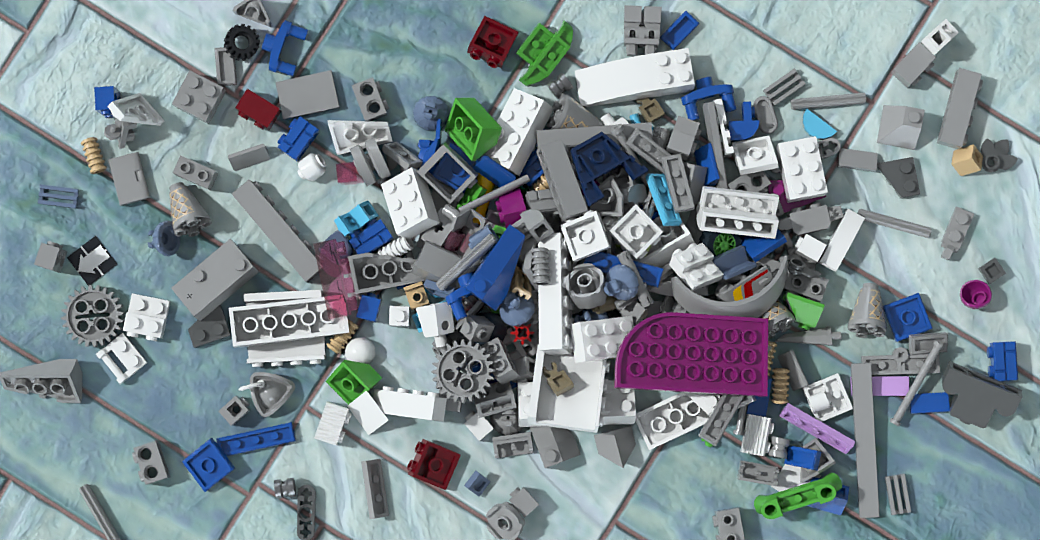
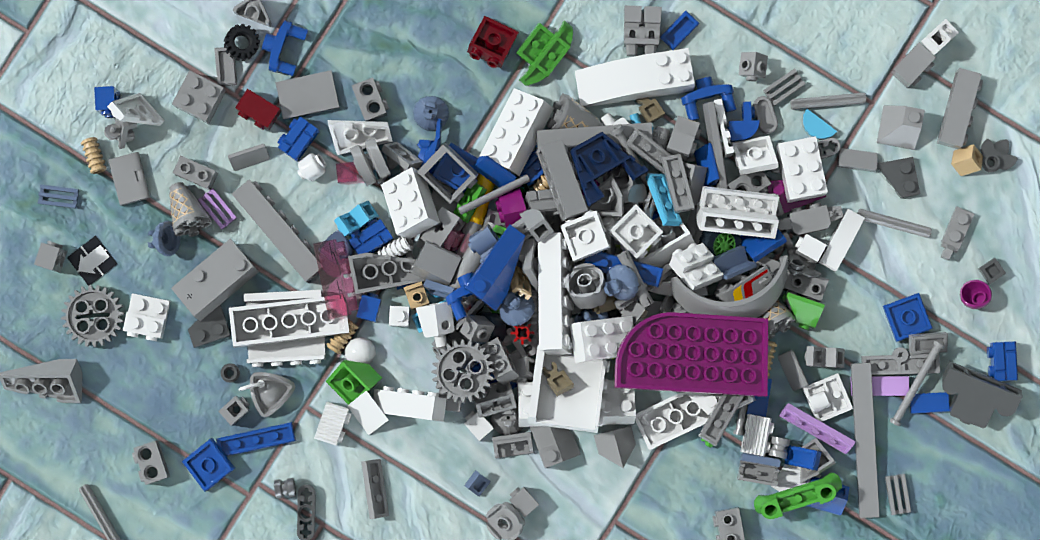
white plate [96,333,148,384] -> none
dark red plate [407,439,461,490] -> none
light grey axle [436,234,498,290] -> none
light grey bracket [442,203,487,232] -> none
bright green slope [445,98,502,161] -> none
light grey piece [531,247,551,285] -> none
flat silver wheel [547,73,573,99] -> none
tan piece [771,368,790,404] -> none
light grey bar [774,327,842,346] -> none
light grey cone [847,283,887,338] -> none
none -> lavender tile [198,188,237,230]
none -> dark grey plate [221,363,240,383]
none -> light grey brick [739,52,768,82]
none -> sand blue tile [740,453,781,467]
none -> light grey brick [805,346,845,368]

